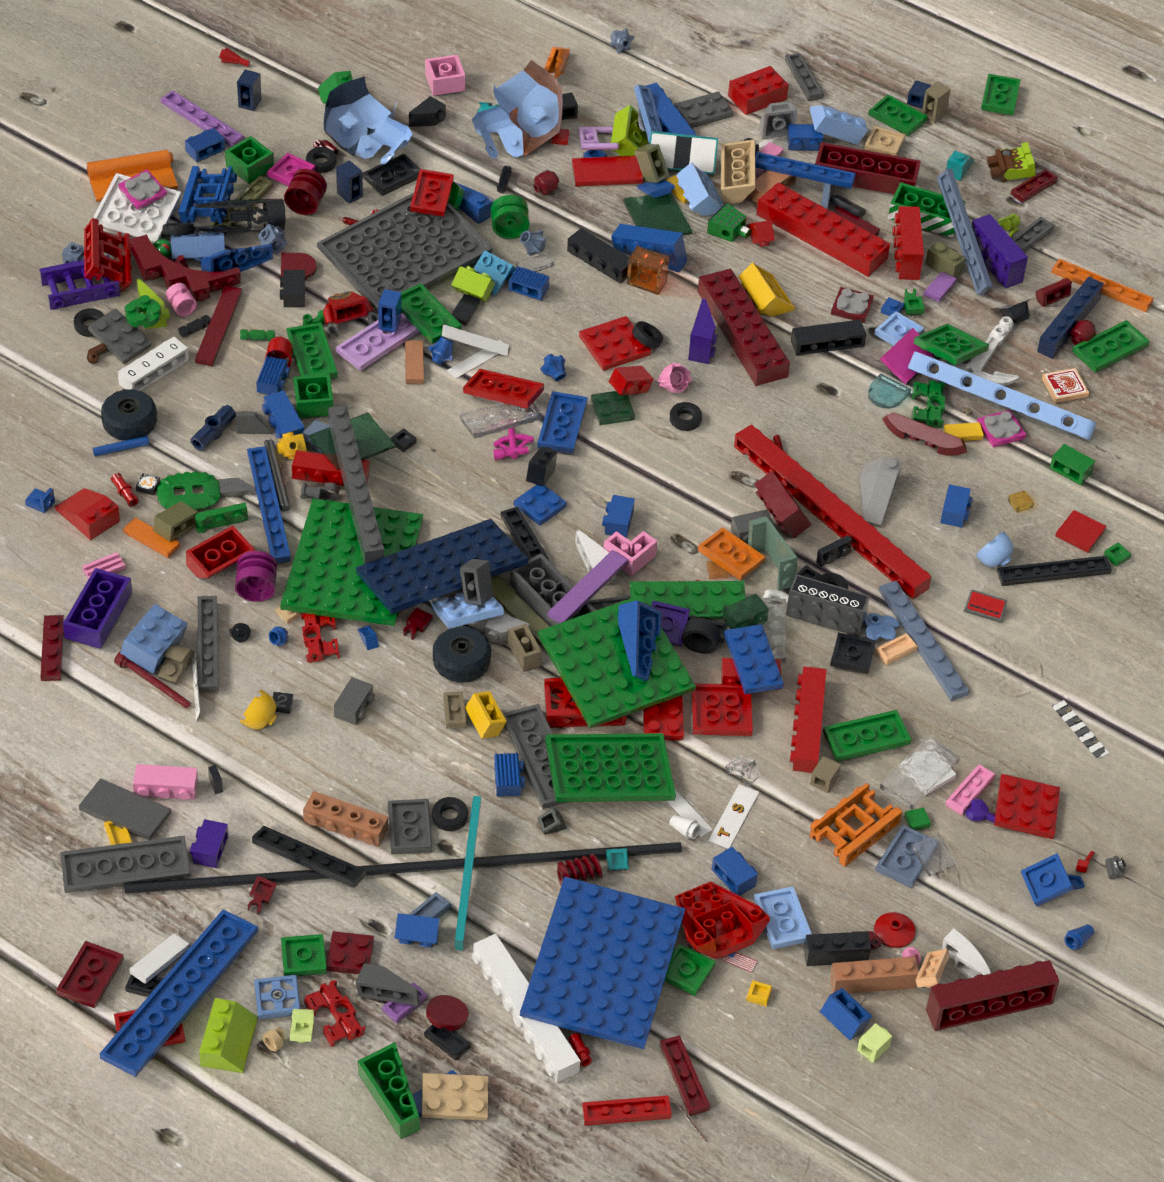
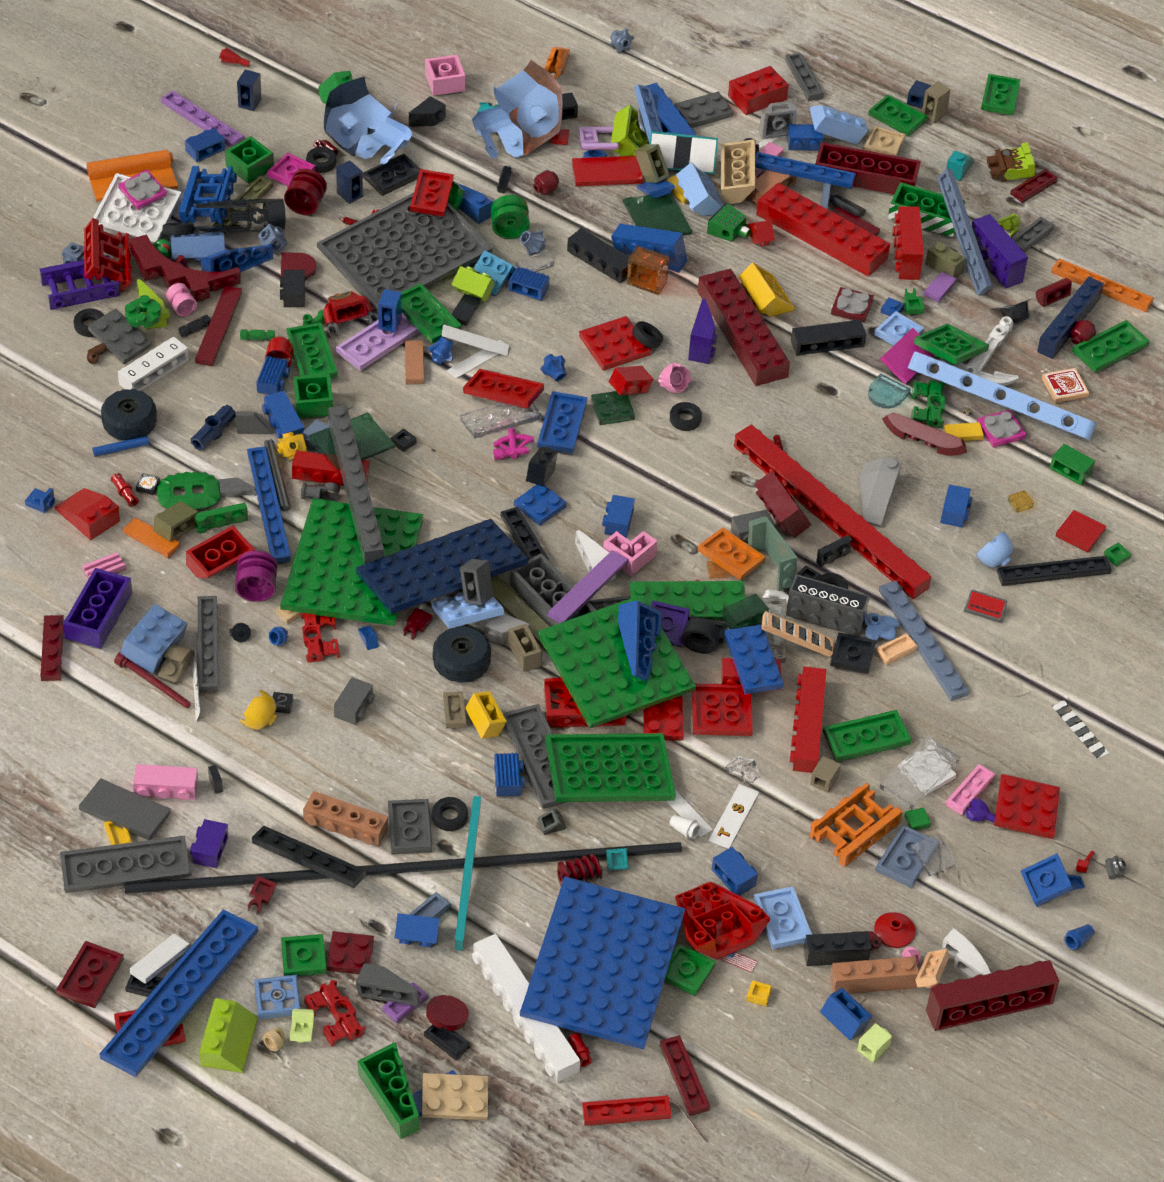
none -> light nougat tile [762,611,834,657]

